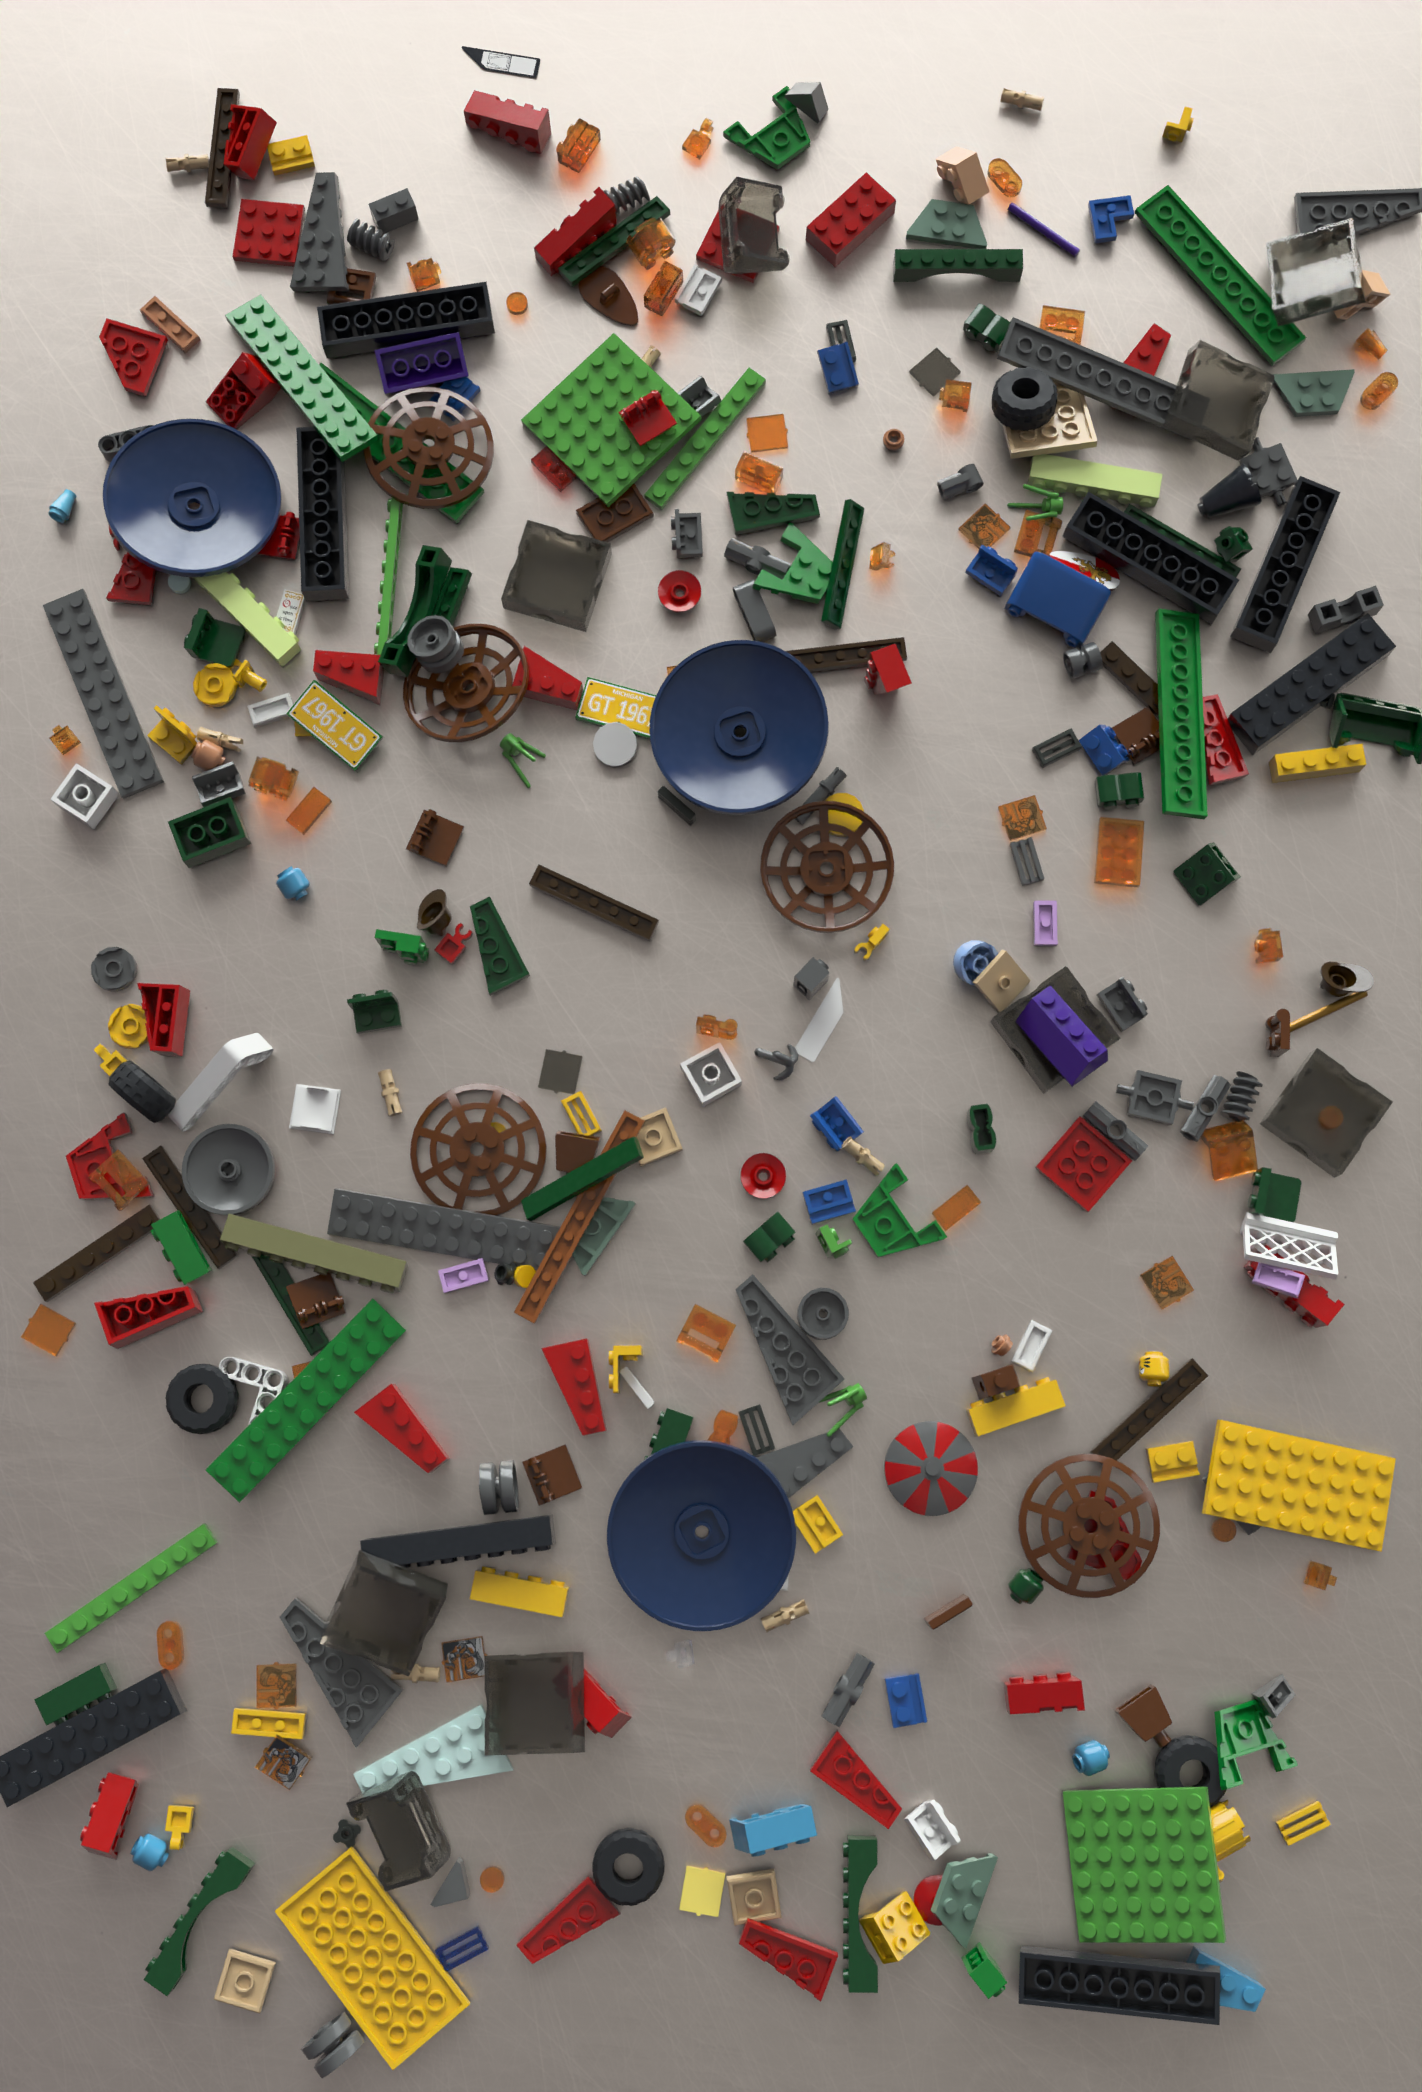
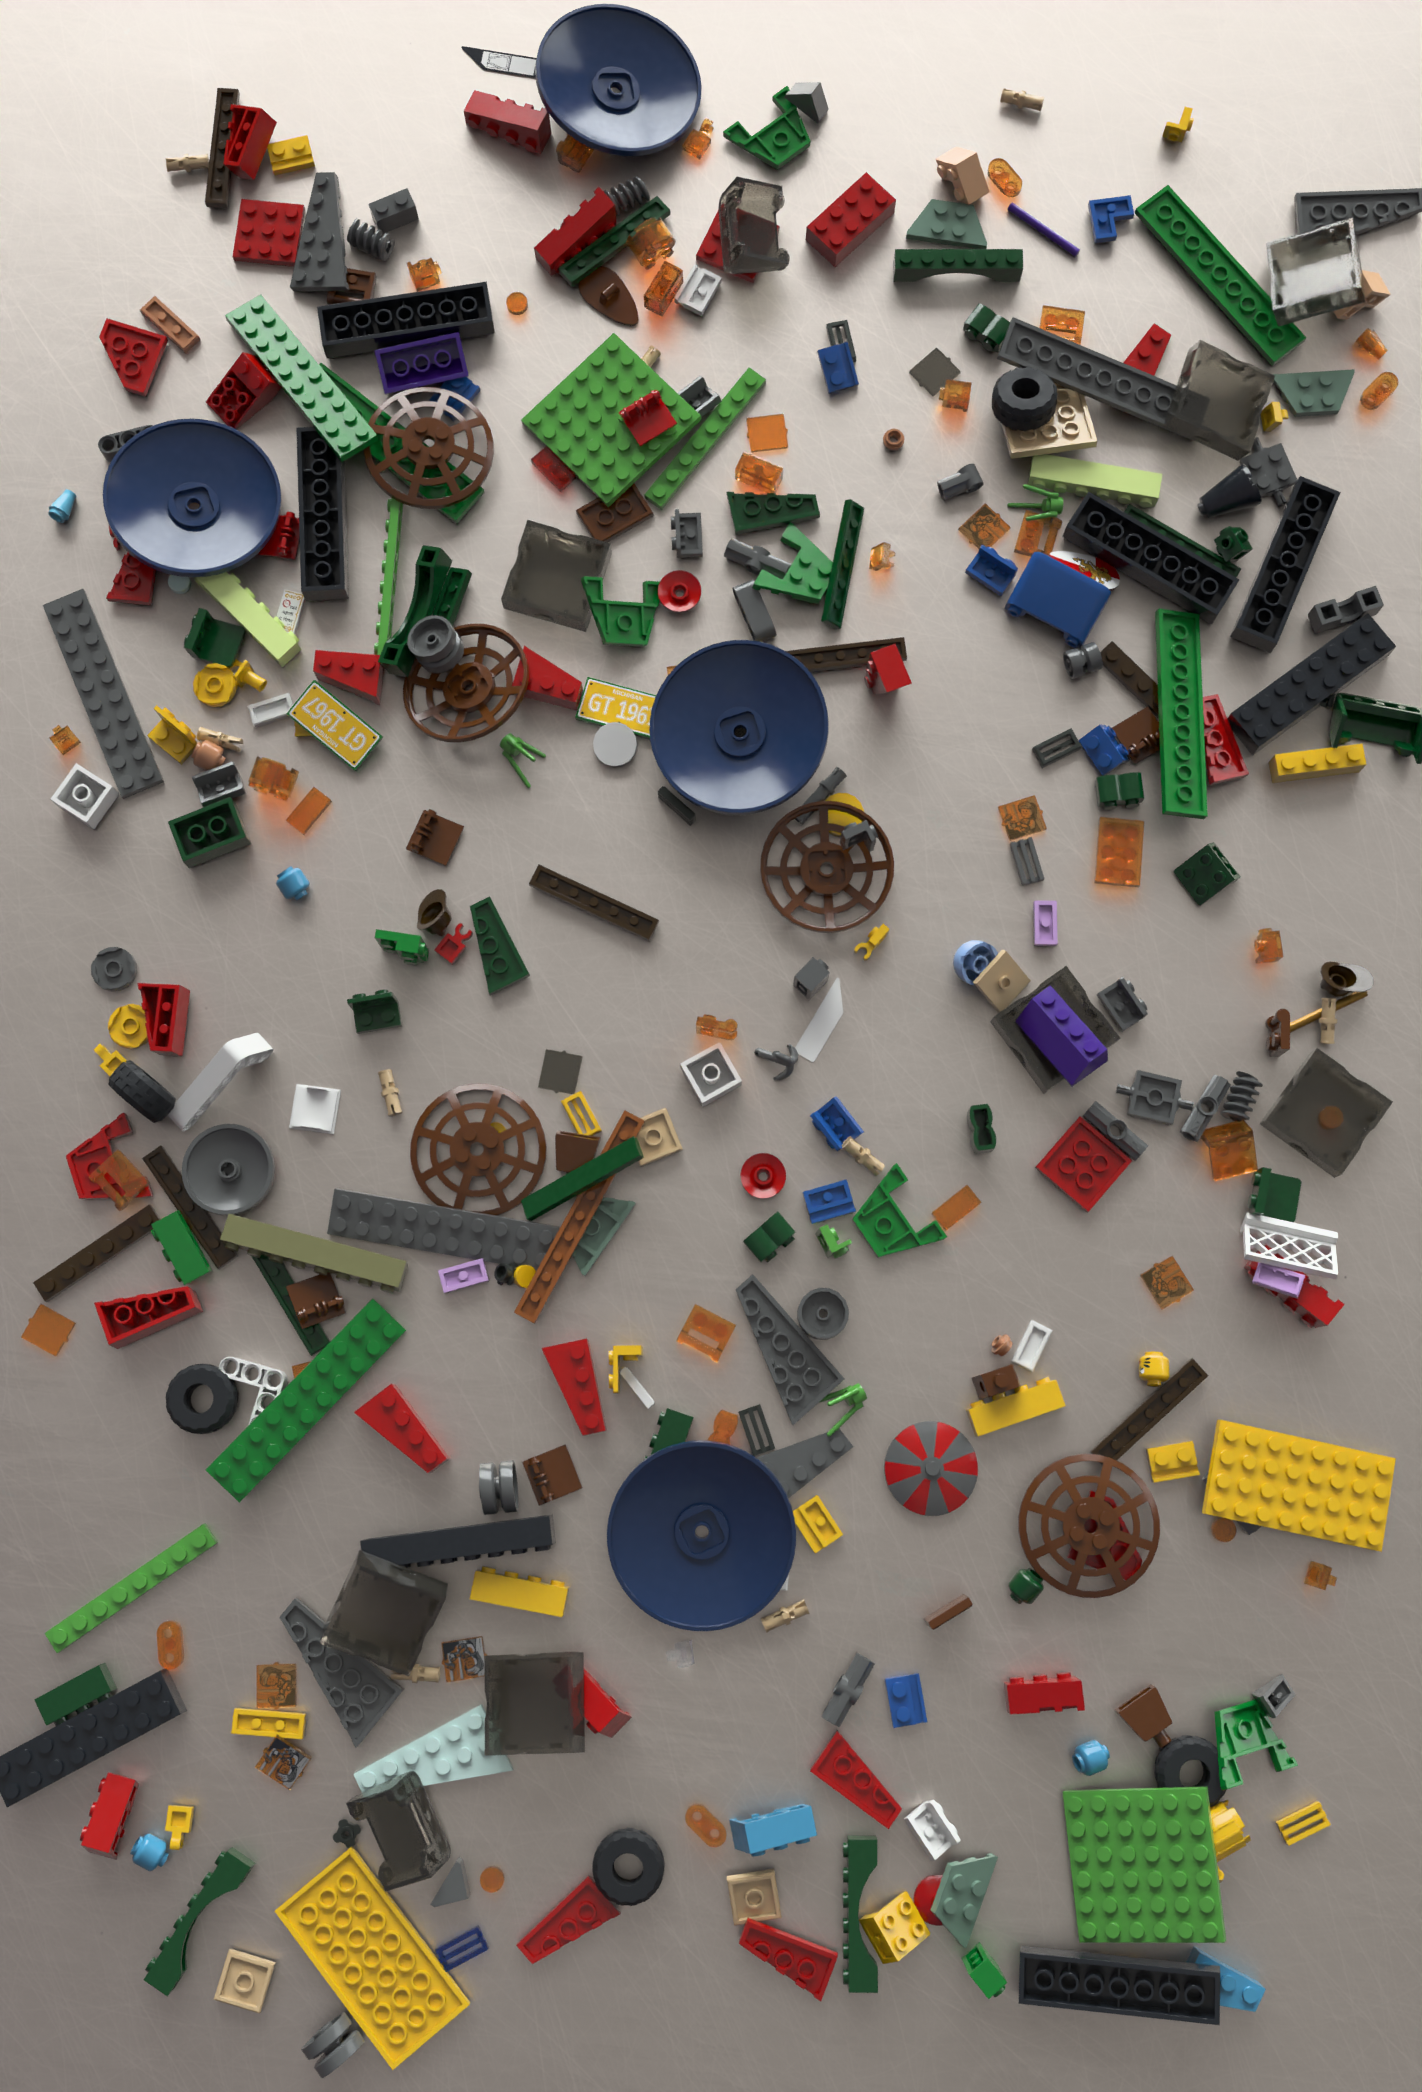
light yellow piece [679,1866,726,1917] -> none
none -> dark blue dish [535,4,702,156]
none -> green wing [581,576,660,647]
none -> dark grey bracket [839,820,878,852]
none -> yellow tile [1260,402,1289,432]
none -> tan pin [1319,998,1337,1044]

